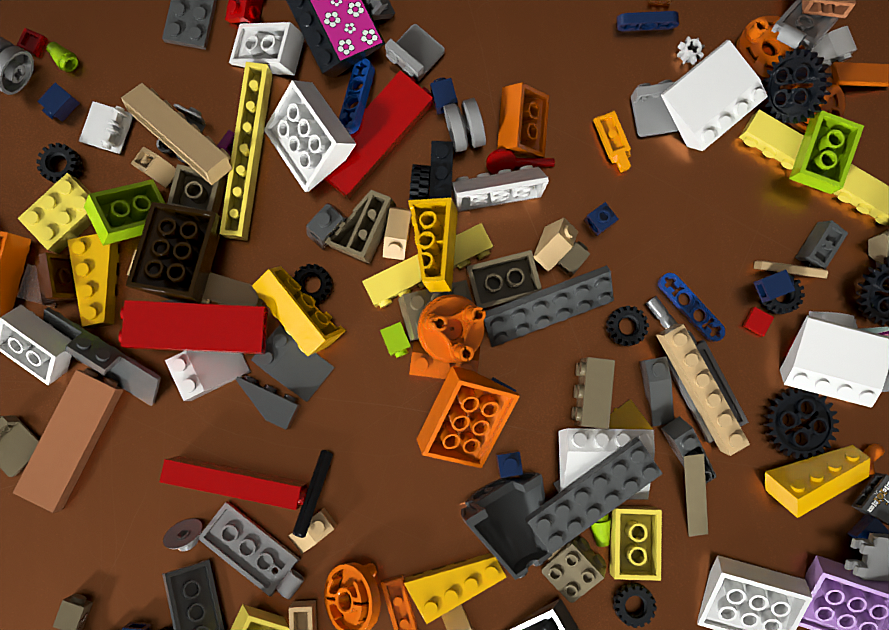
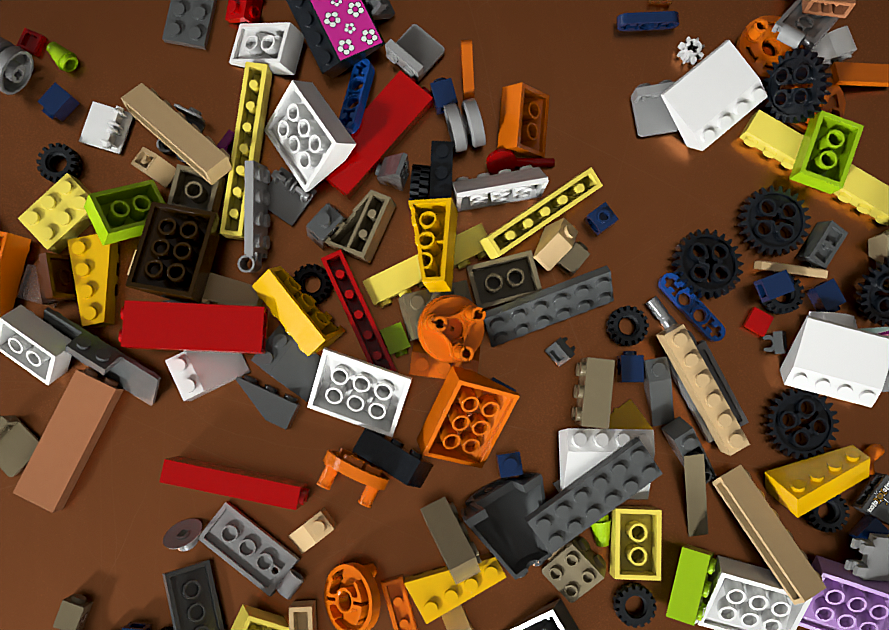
black axle [293,450,333,538] -> none
tan slope [383,206,411,260] -> none
light orange hinge [593,111,631,173] -> none
none -> light grey hinge [237,161,271,273]
none -> light grey hinge [268,167,317,226]
none -> white slope [307,347,412,437]
none -> orange piece [316,448,390,508]
none -> red brick [321,249,398,372]
none -> black wedge [352,428,433,488]
none -> dark grey slope [375,153,410,191]
none -> dark tan brick [420,497,482,585]
none -> orange beam [461,40,474,100]
none -> light yellow brick [479,167,603,260]
none -> dark grey tile [545,337,575,367]
none -> dark blue brick [617,351,644,382]
none -> lime brick [666,544,717,626]
none -> black gear [671,228,744,300]
none -> tan brick [712,465,827,605]
none -> black gear [737,185,811,257]
none -> dark grey tile [763,331,788,354]
none -> black tyre [803,494,850,533]
none -> dark blue brick [806,278,847,312]

